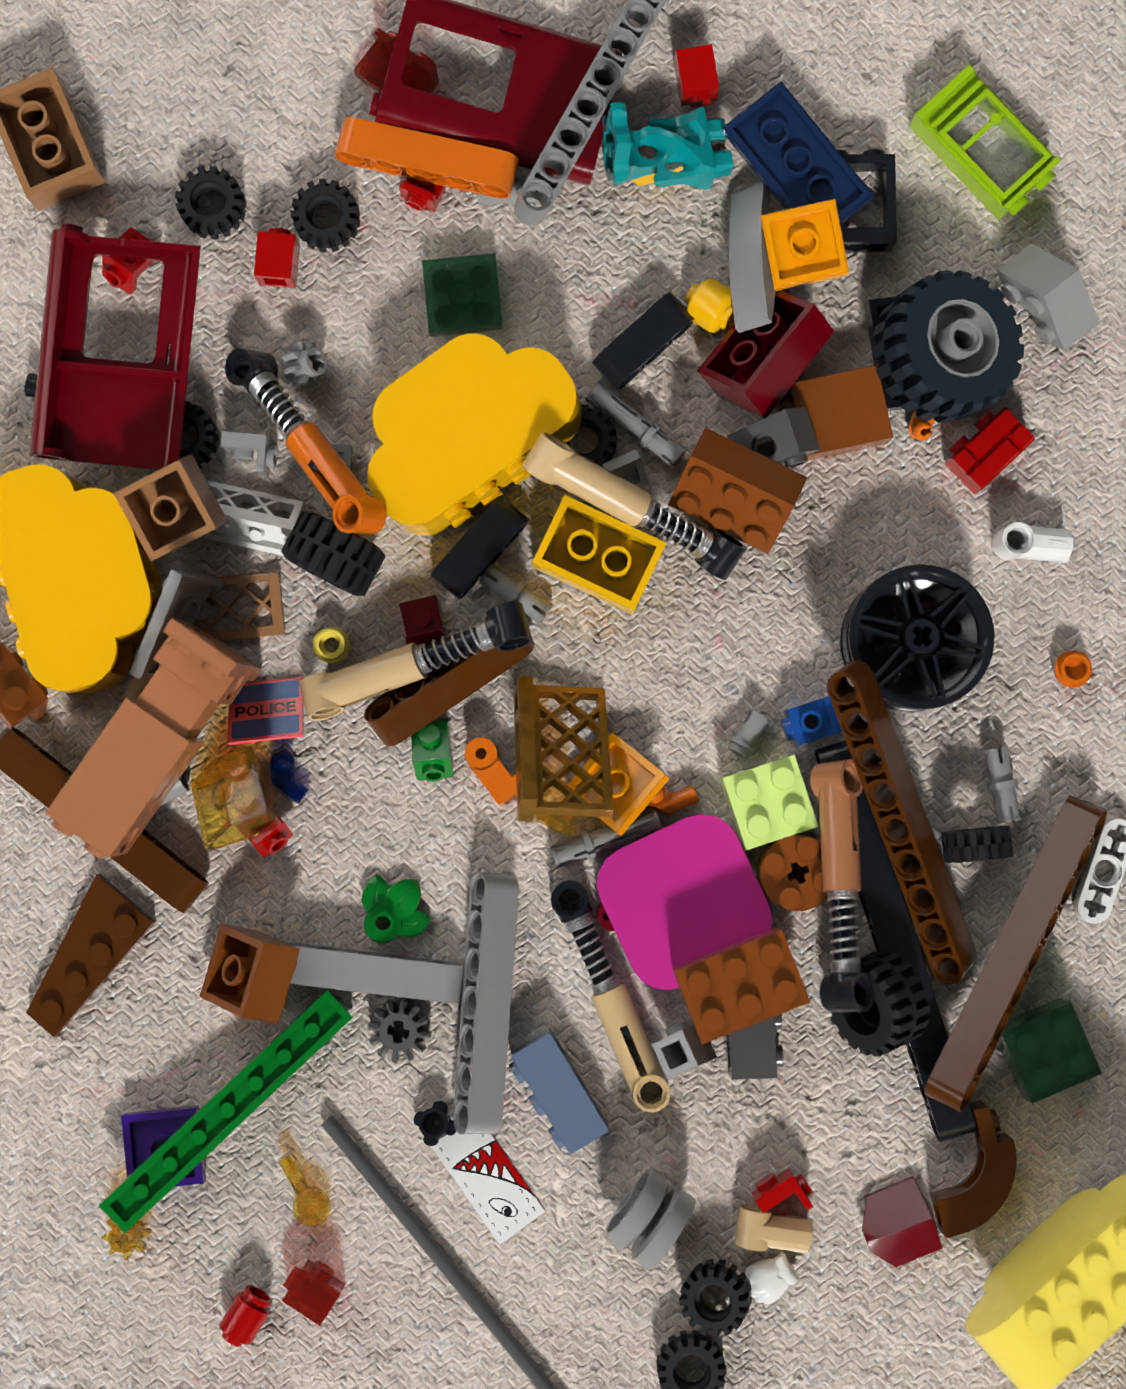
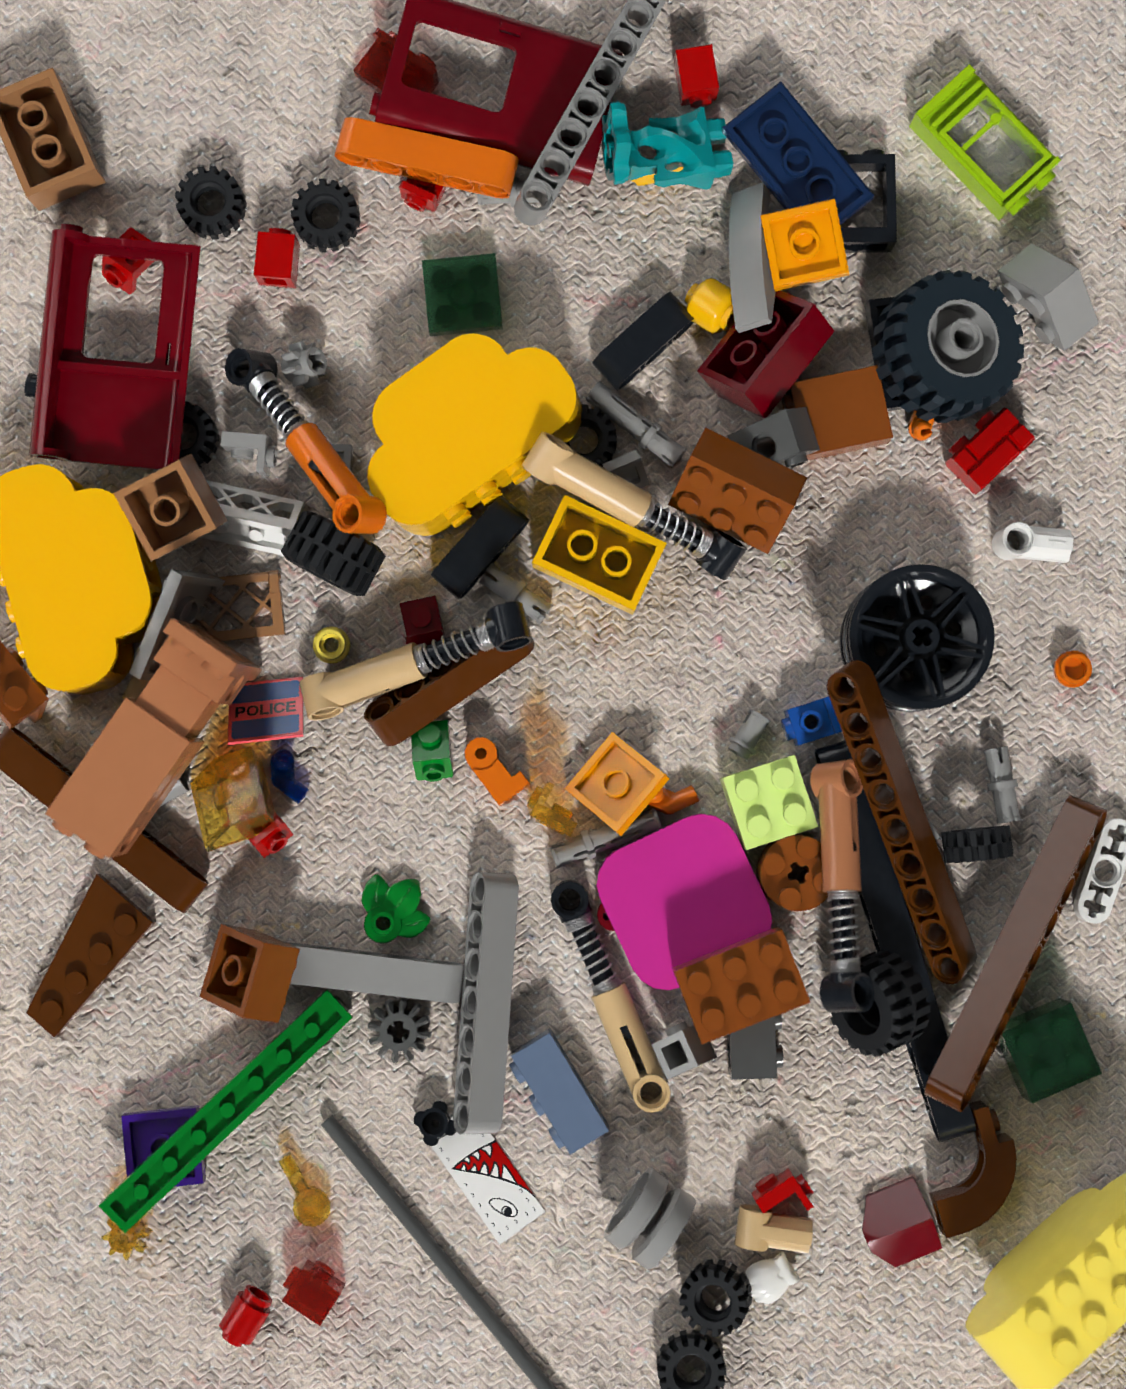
pearl gold fence [514,676,613,822] -> none

